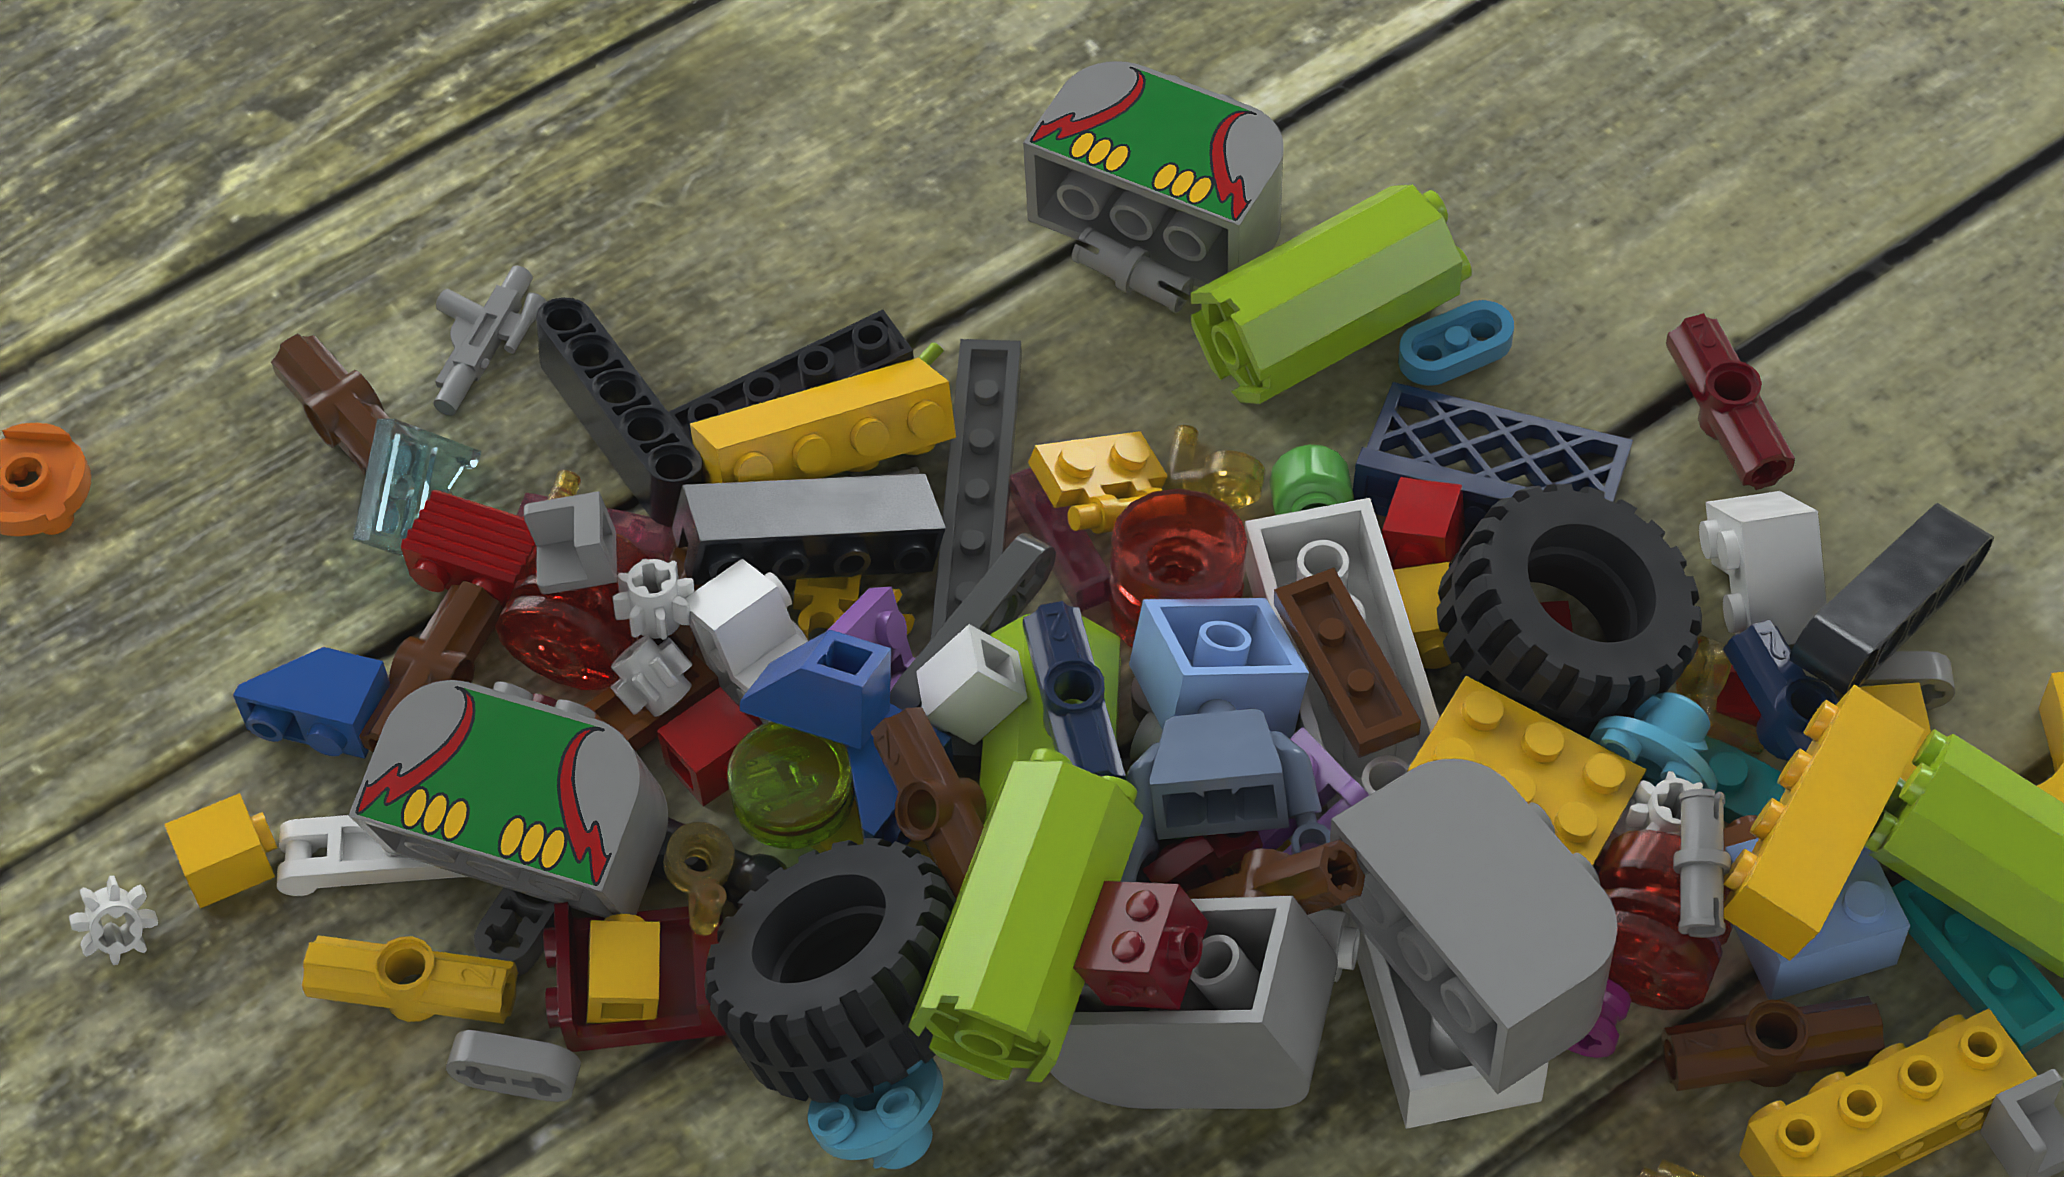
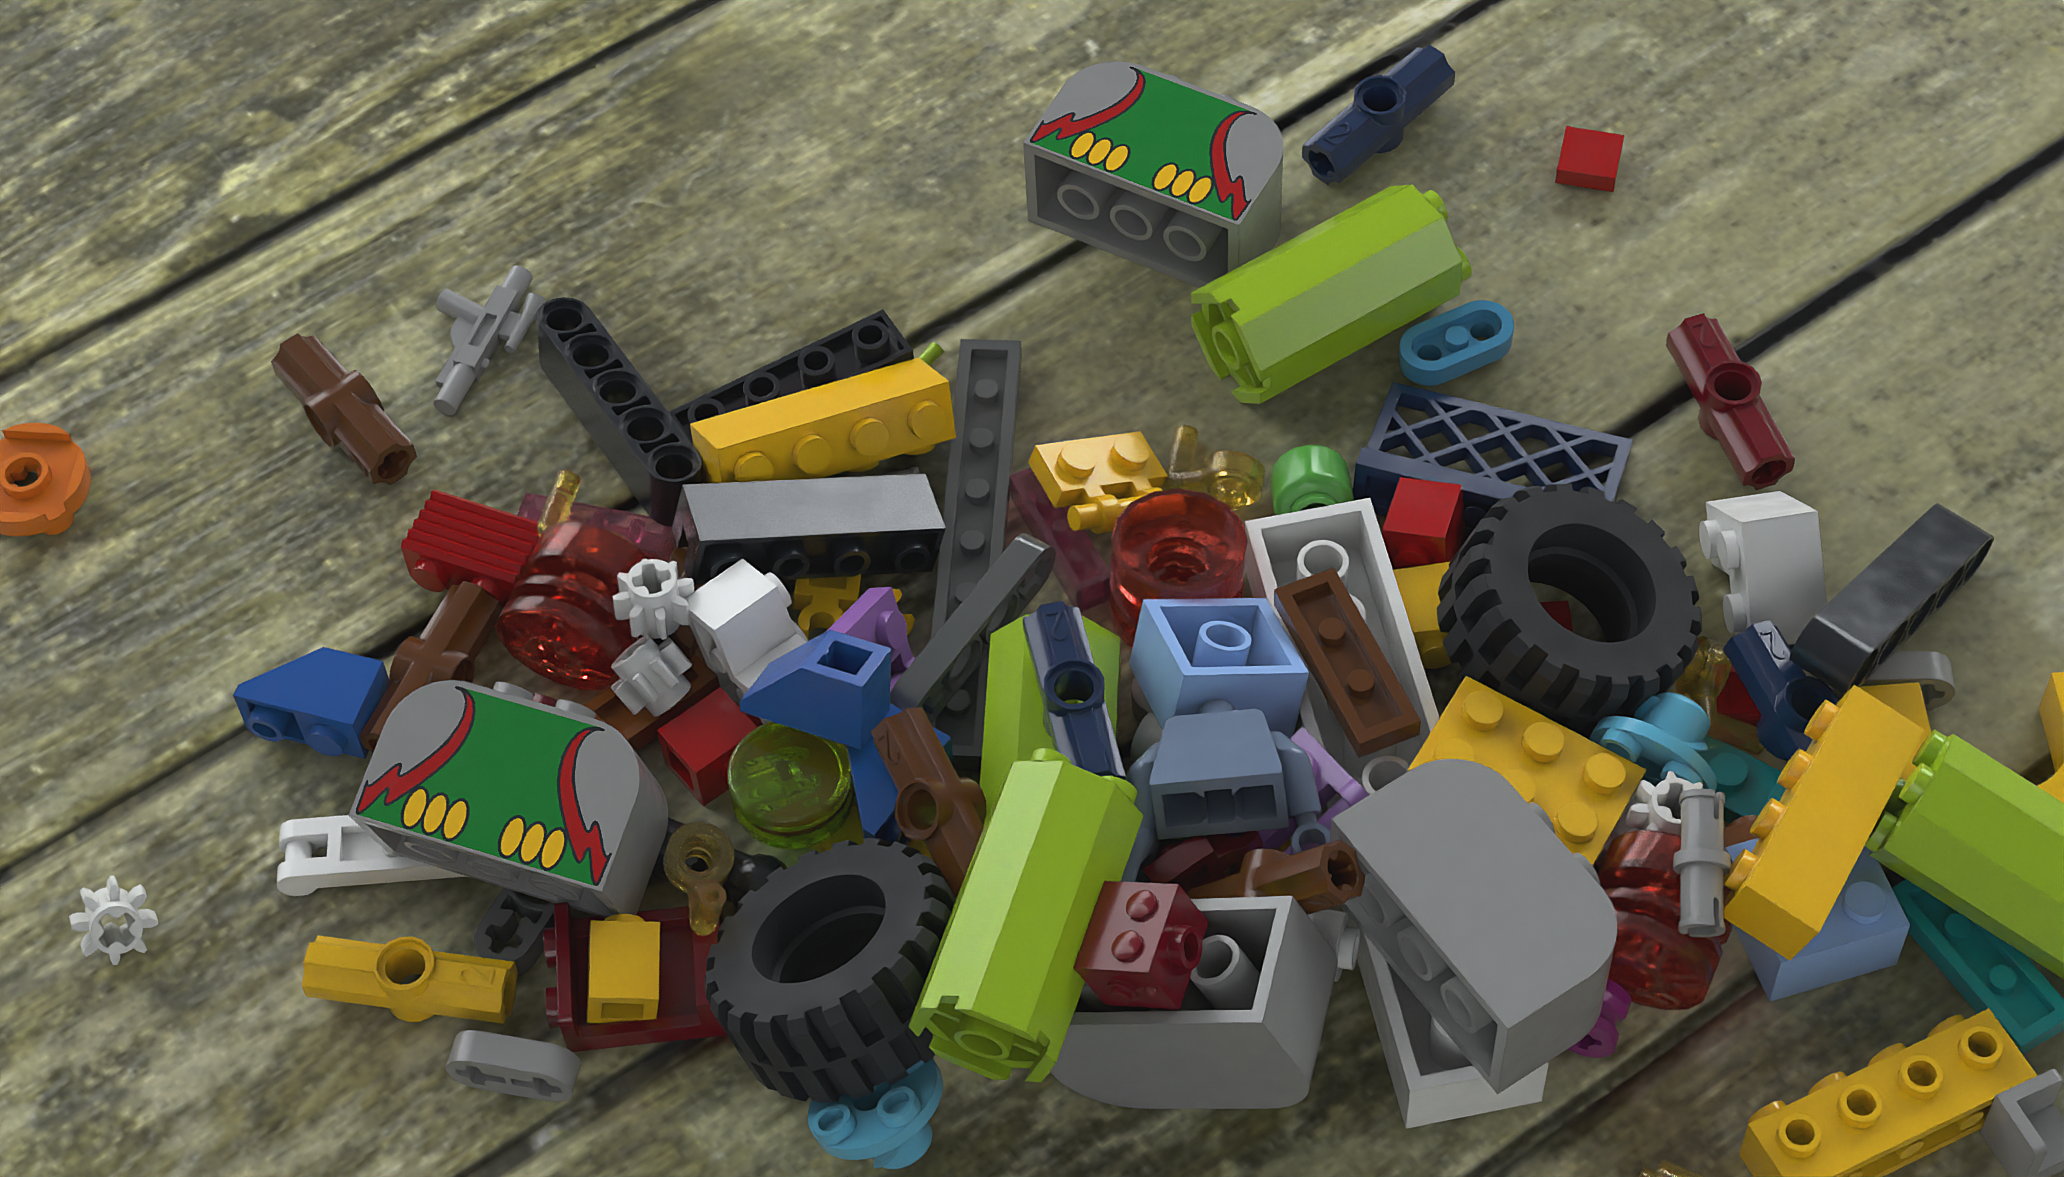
yellow brick [164,793,278,909] -> none
clear light blue wing [353,419,481,556] -> none
light grey panel [524,491,617,594] -> none
white brick [916,624,1028,745] -> none
light grey pin [1072,226,1194,313] -> none
reddish brown piece [1662,996,1885,1091] -> none
none -> dark blue piece [1302,44,1455,185]
none -> red tile [1555,126,1624,192]

